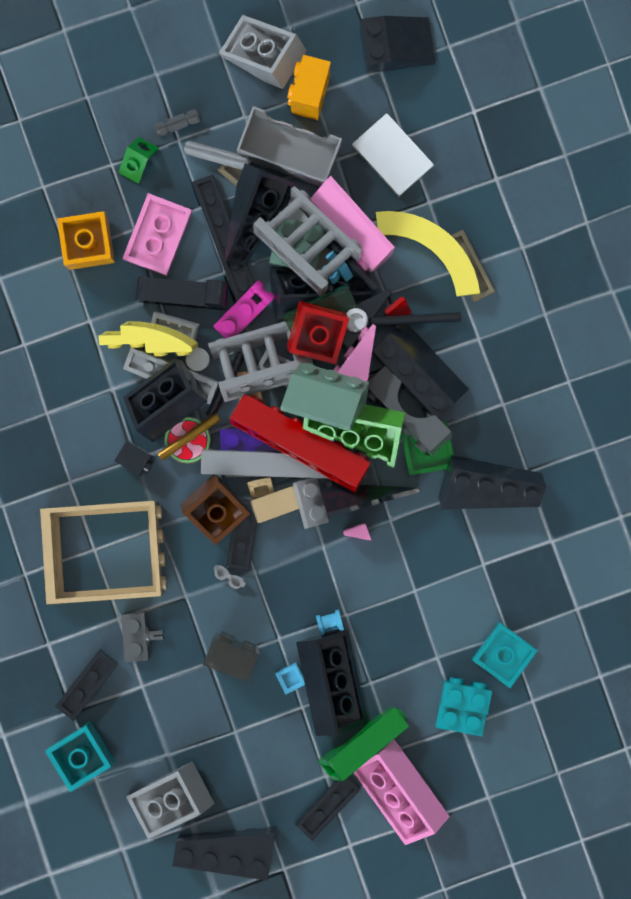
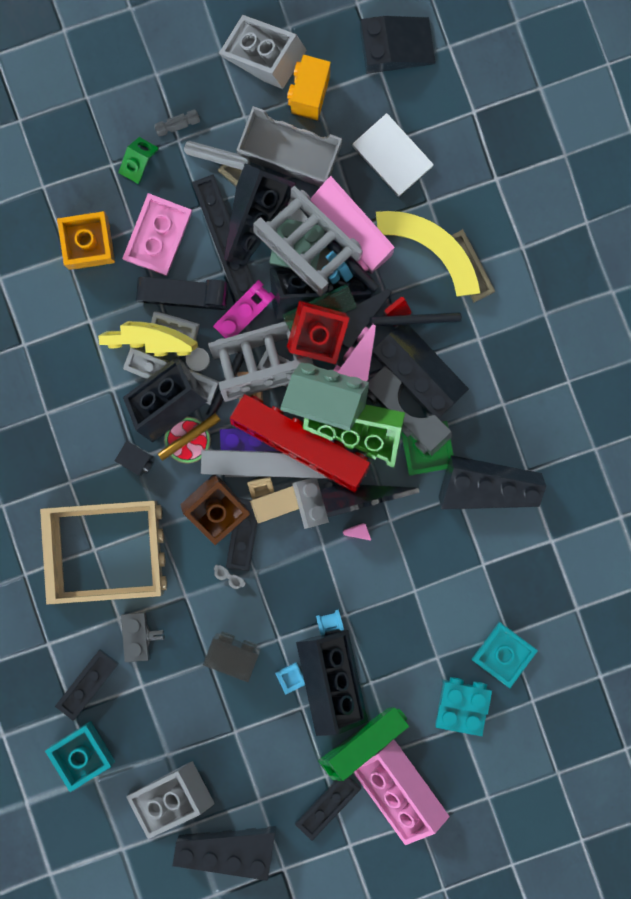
white tile [346,308,368,333] -> none

